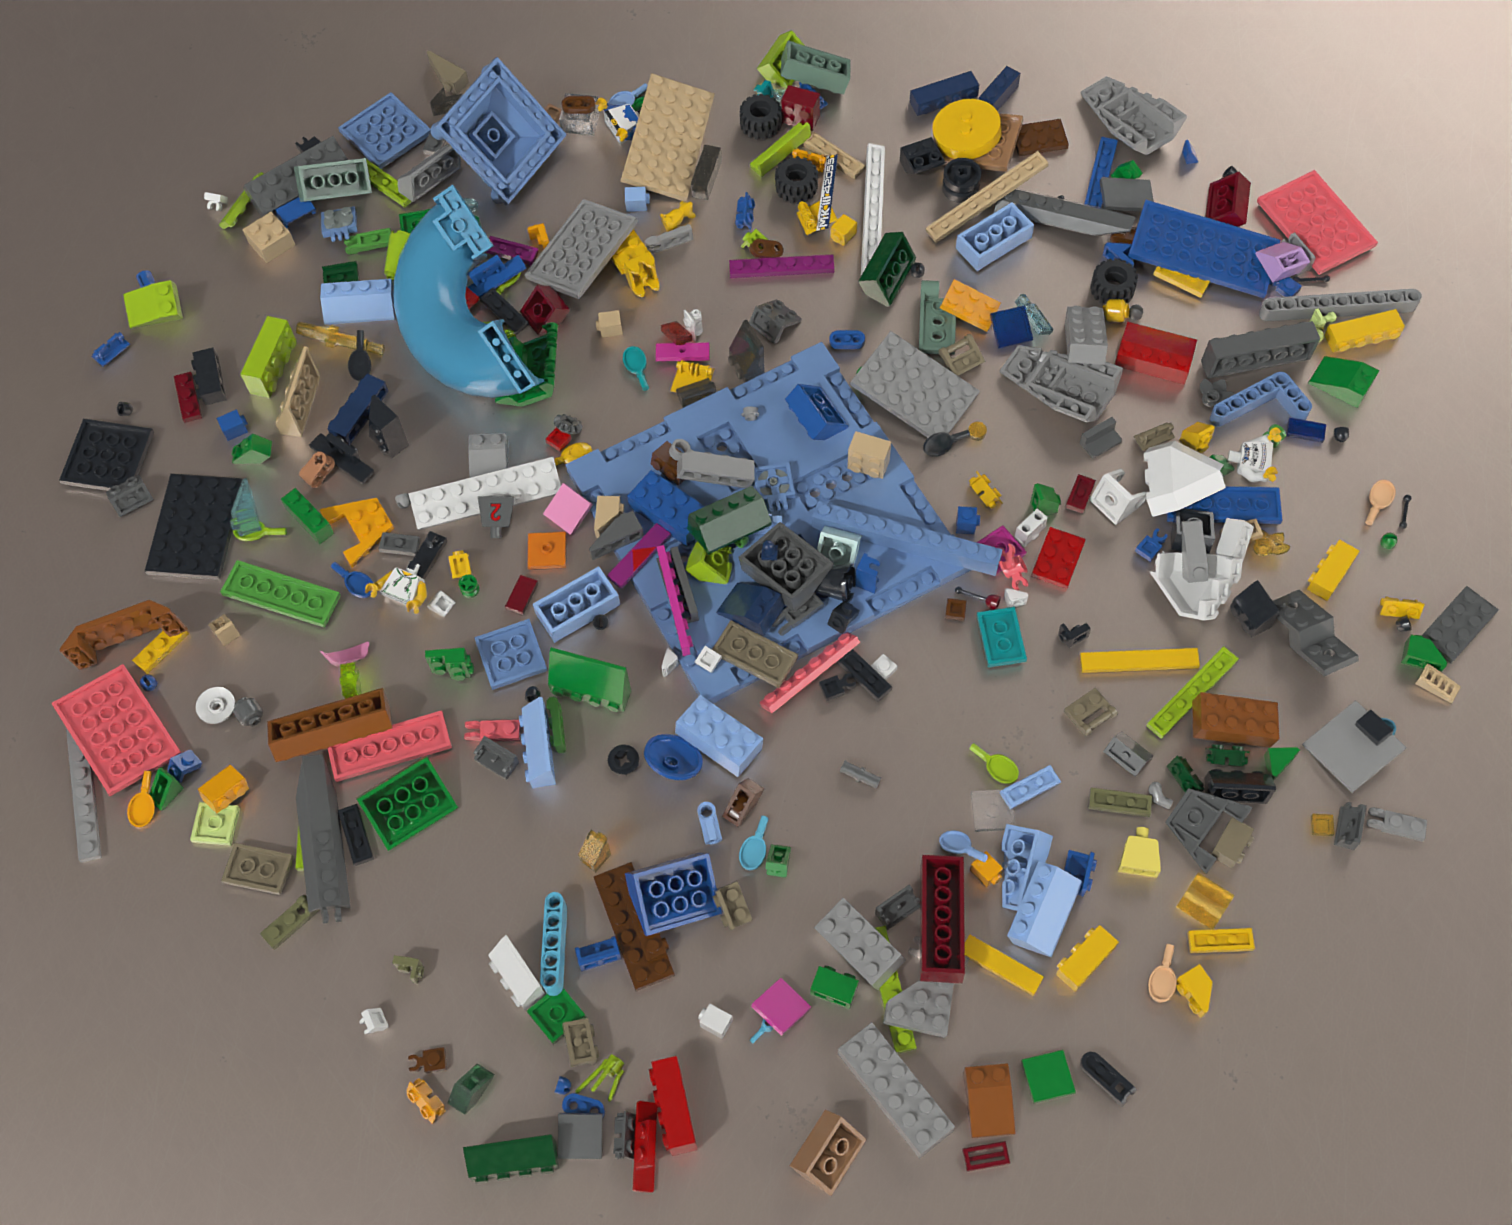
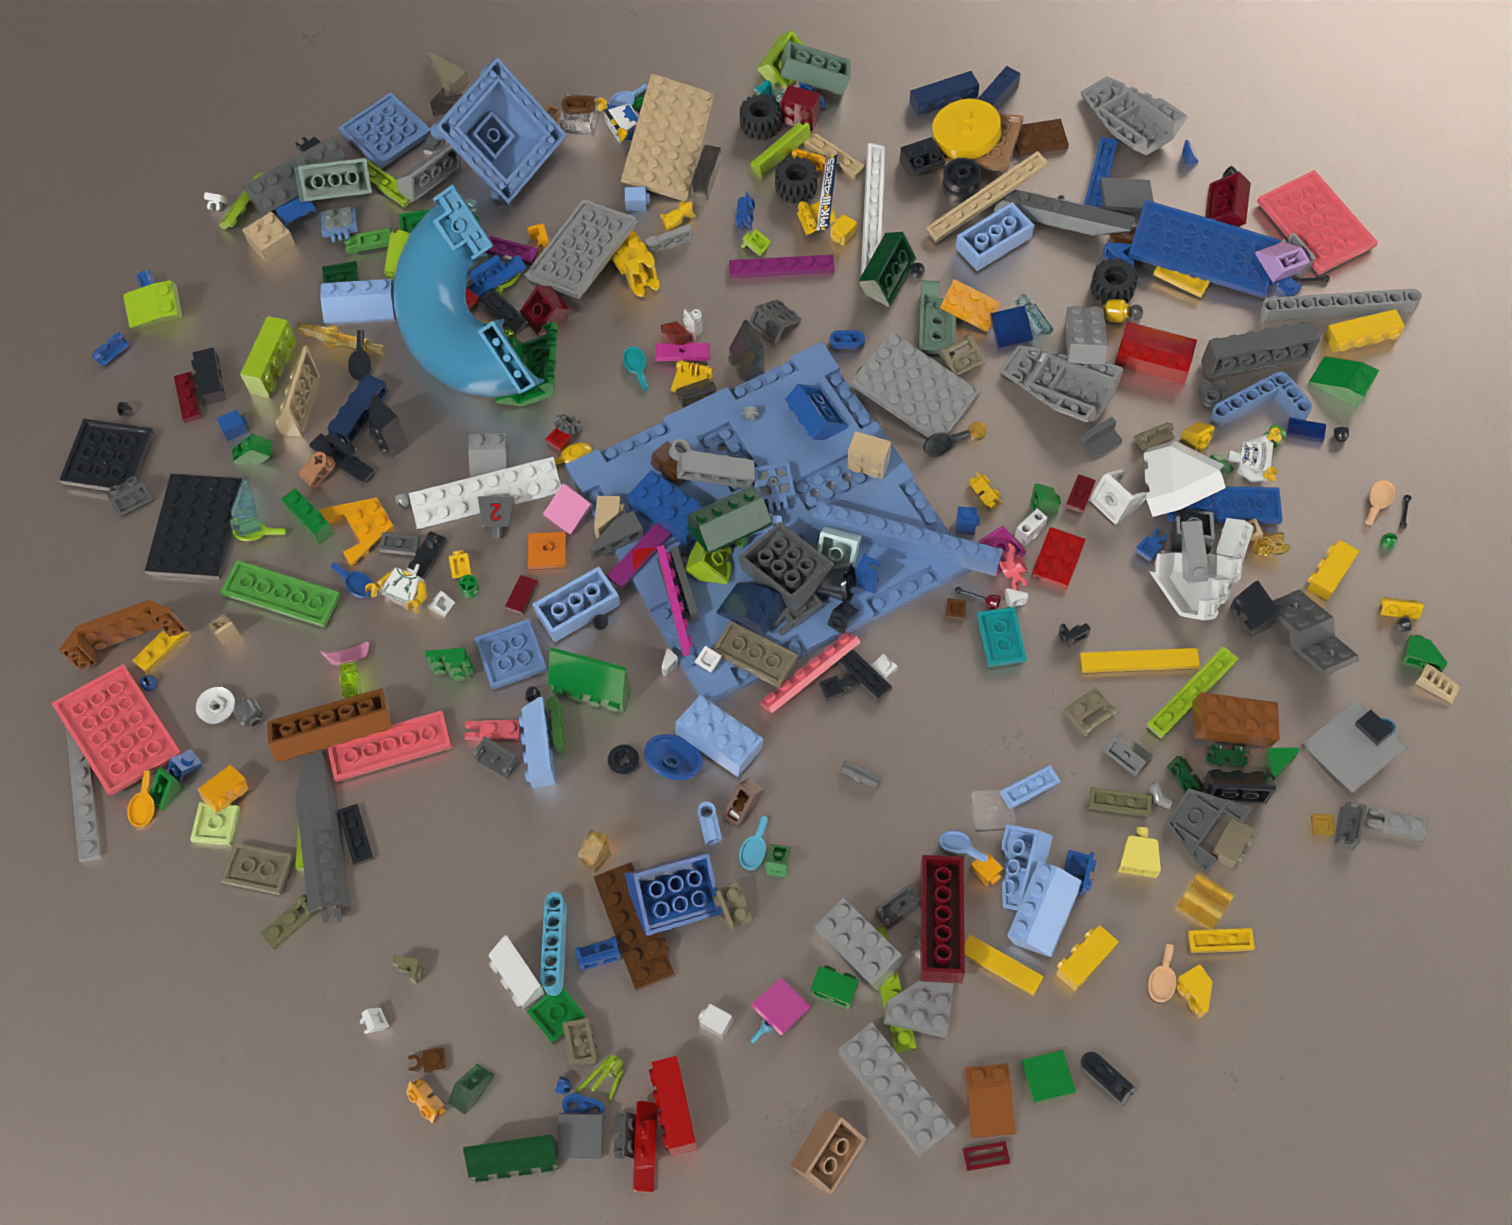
green slope [356,755,458,851] -> none
tan brick [596,310,623,338] -> none
reddish brown plate [749,239,784,258] -> none
dark blue piece [761,540,778,560] -> none
lime piece [969,743,1019,784] -> none
green bracket [1111,160,1142,179] -> none
yellowish green piece [1310,308,1337,342] -> none
dark grey plate [1422,586,1499,664] -> none

